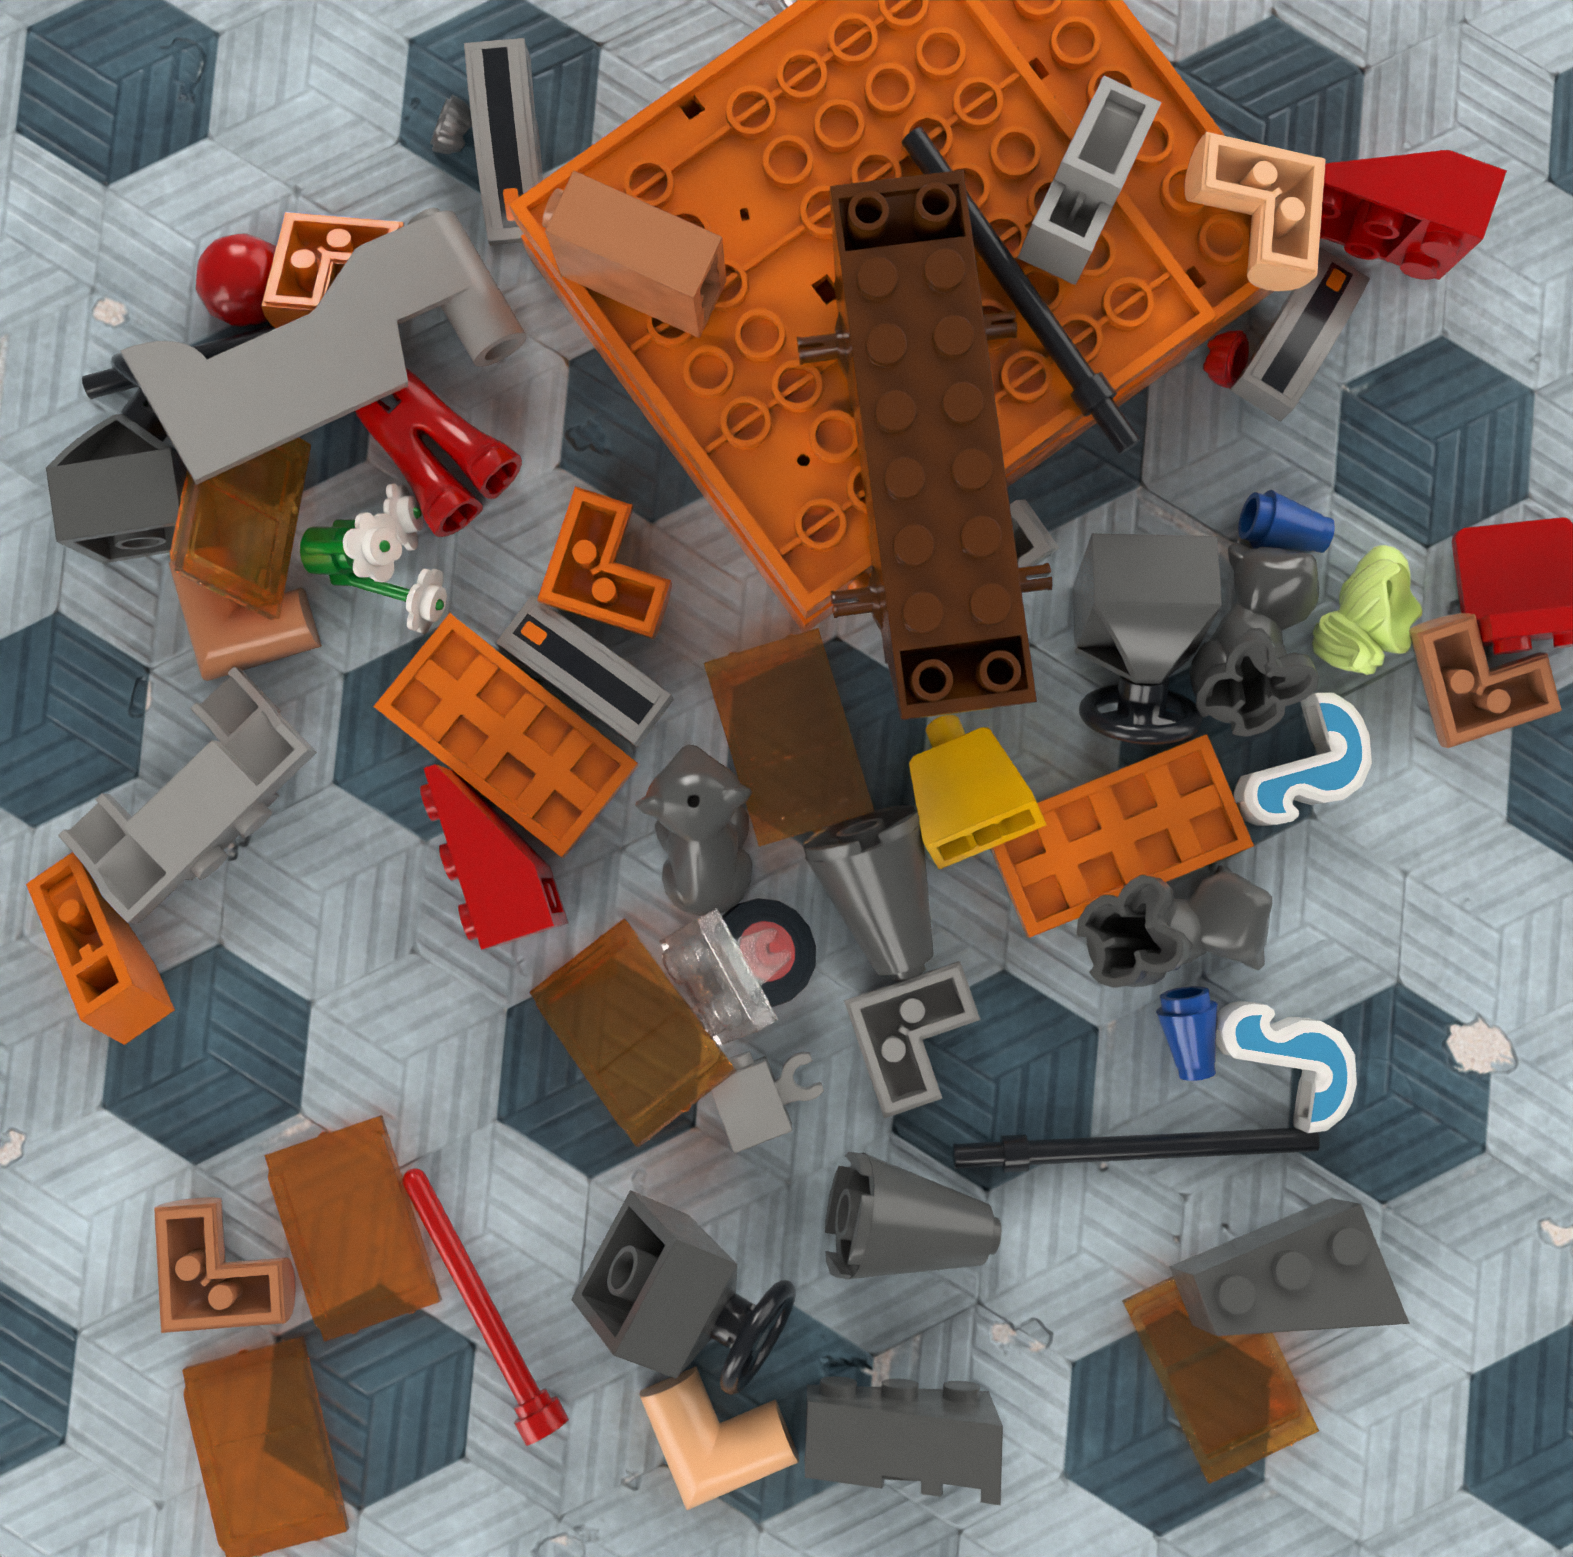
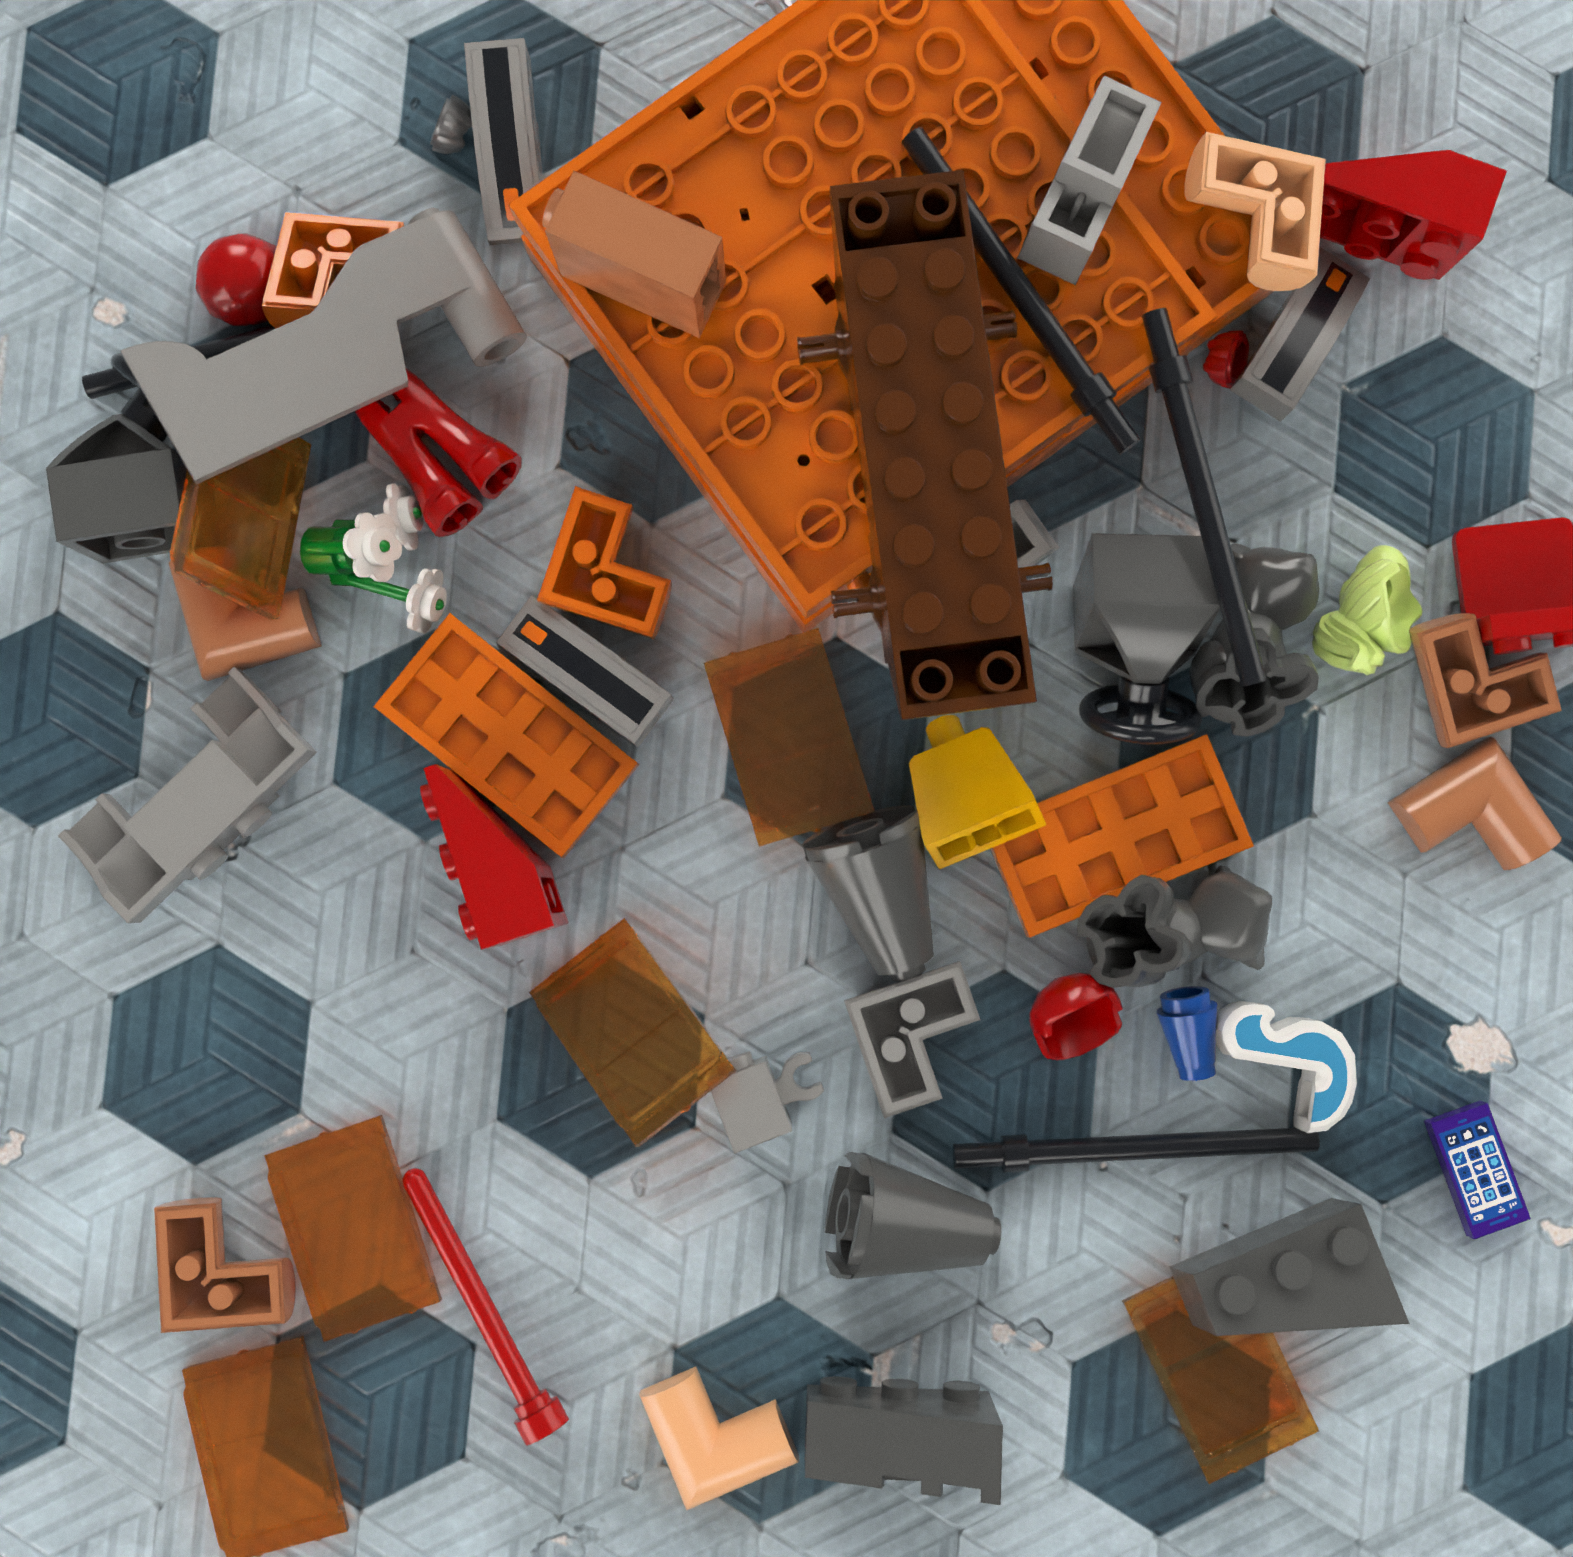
orange slope [26,852,175,1045] -> none
dark grey piece [571,1190,796,1395] -> none
dark grey animal [635,744,753,916] -> none
clear plate [659,898,816,1047] -> none
white animal [1233,693,1372,826] -> none
blue cone [1238,490,1335,553] -> none
none -> red hair [1029,973,1123,1061]
none -> black bar [1142,308,1267,687]
none -> nougat brick [1387,737,1562,870]
none -> tile [1424,1101,1531,1239]

